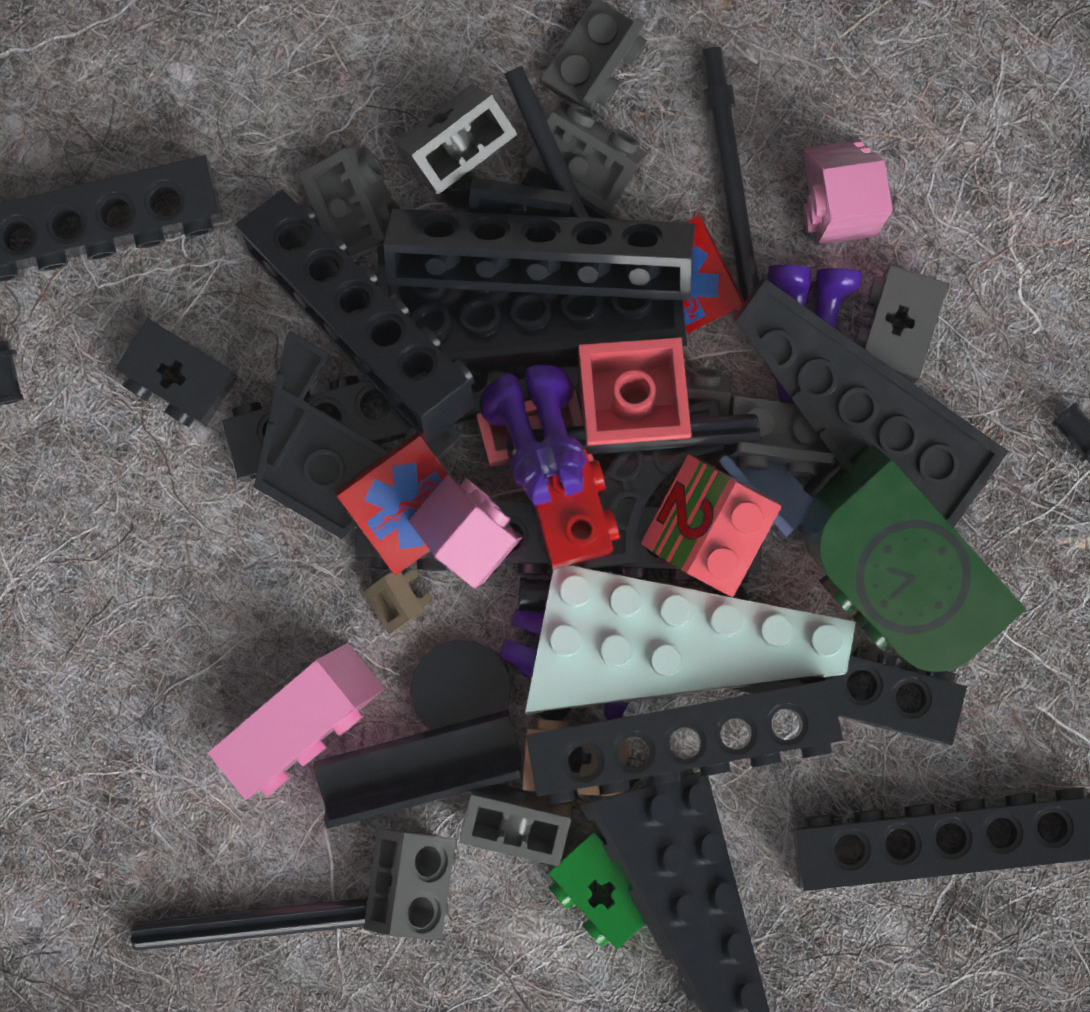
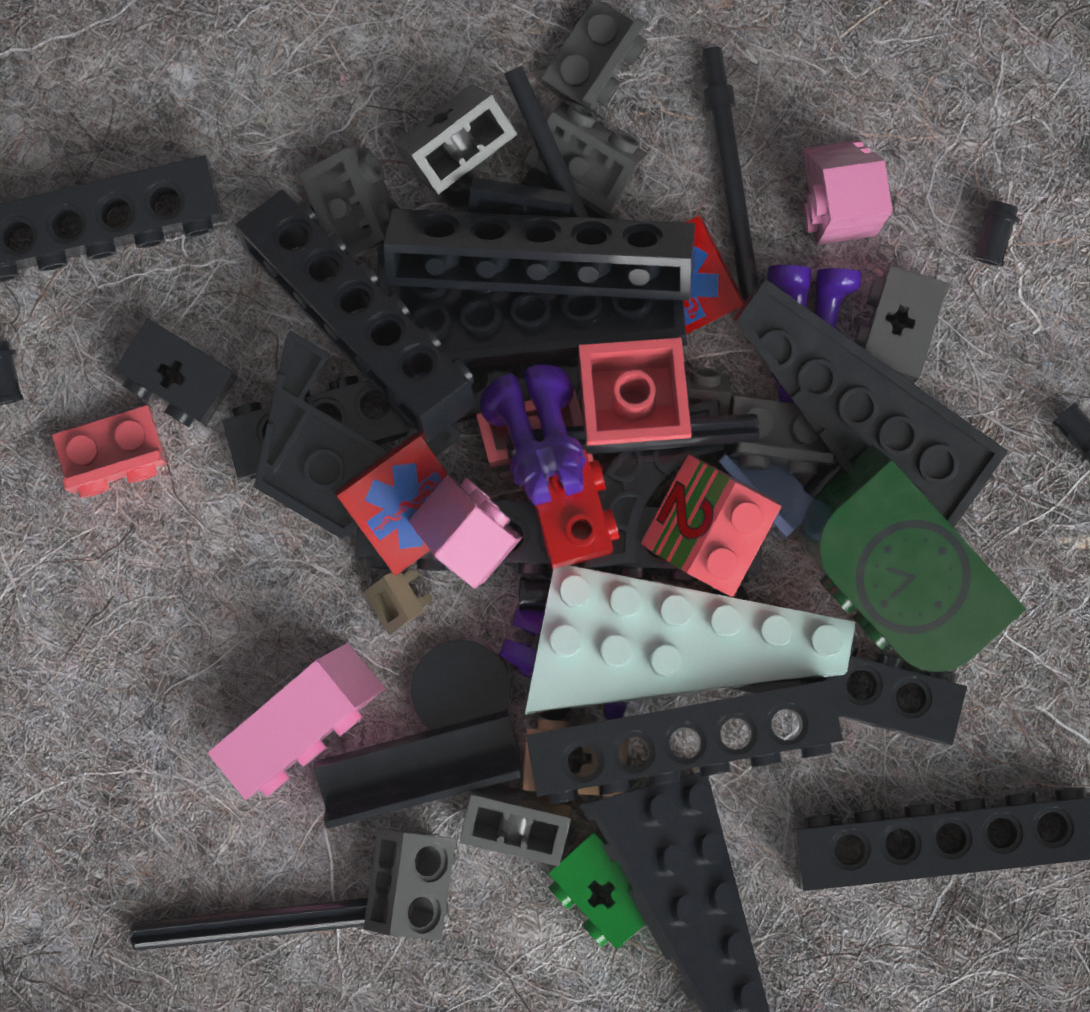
none -> coral bracket [52,405,167,498]
none -> black pin [972,200,1020,267]

